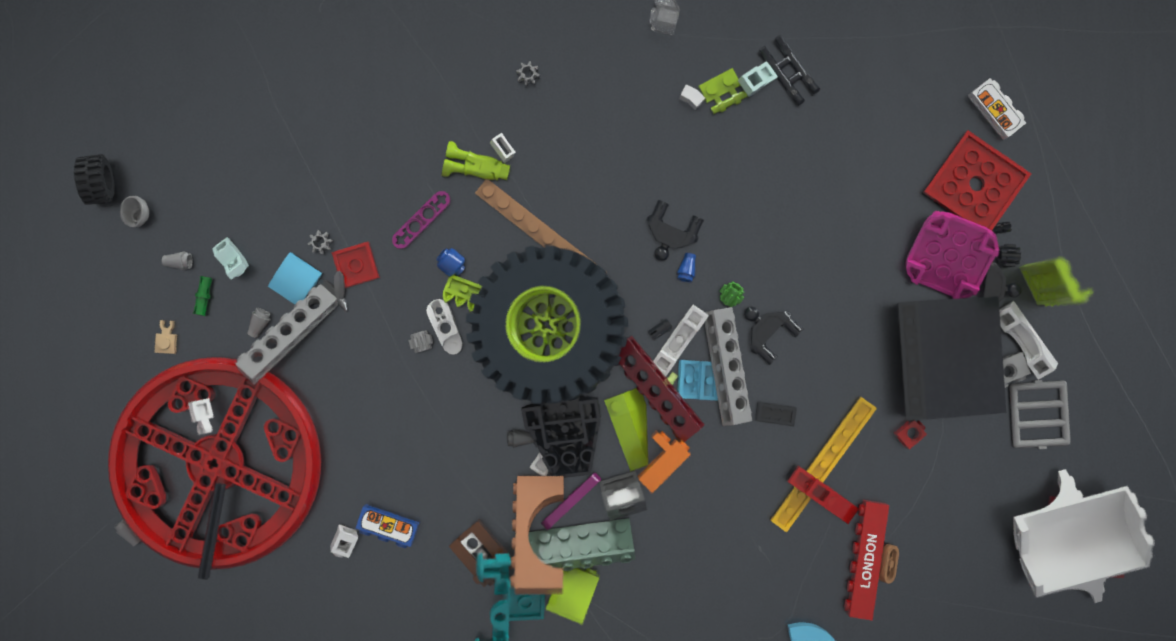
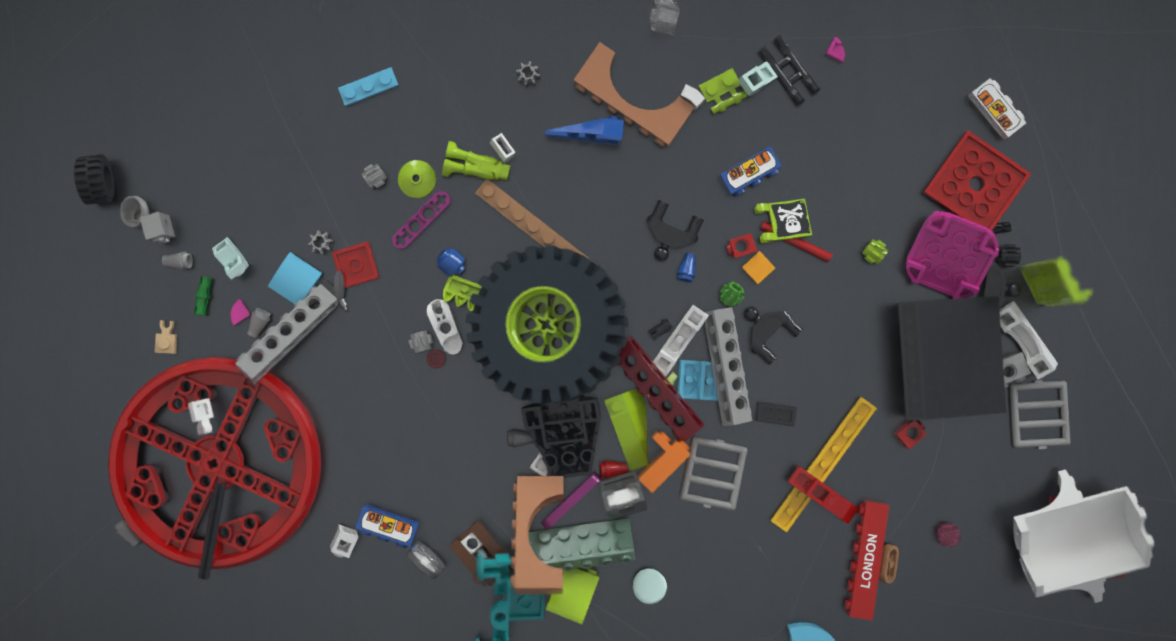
none -> light grey brick [139,212,175,244]
none -> dark pink tile [231,299,251,326]
none -> medium azure plate [338,67,399,107]
none -> light grey gear [362,164,387,189]
none -> lime dish [398,160,436,198]
none -> clear piece [407,541,445,579]
none -> dark red tile [426,349,446,369]
none -> blue wedge [545,116,624,146]
none -> nougat arch [574,42,695,147]
none -> red cone [599,460,628,479]
none -> light aqua piece [633,568,667,604]
none -> light grey bar [679,437,748,511]
none -> brick [719,146,782,196]
none -> red brick [726,233,757,259]
none -> light orange piece [742,251,775,284]
none -> flag [754,199,812,244]
none -> red piece [760,221,832,262]
none -> dark pink tile [825,37,845,63]
none -> lime gear [862,239,888,264]
none -> clear pink gear [937,523,961,548]

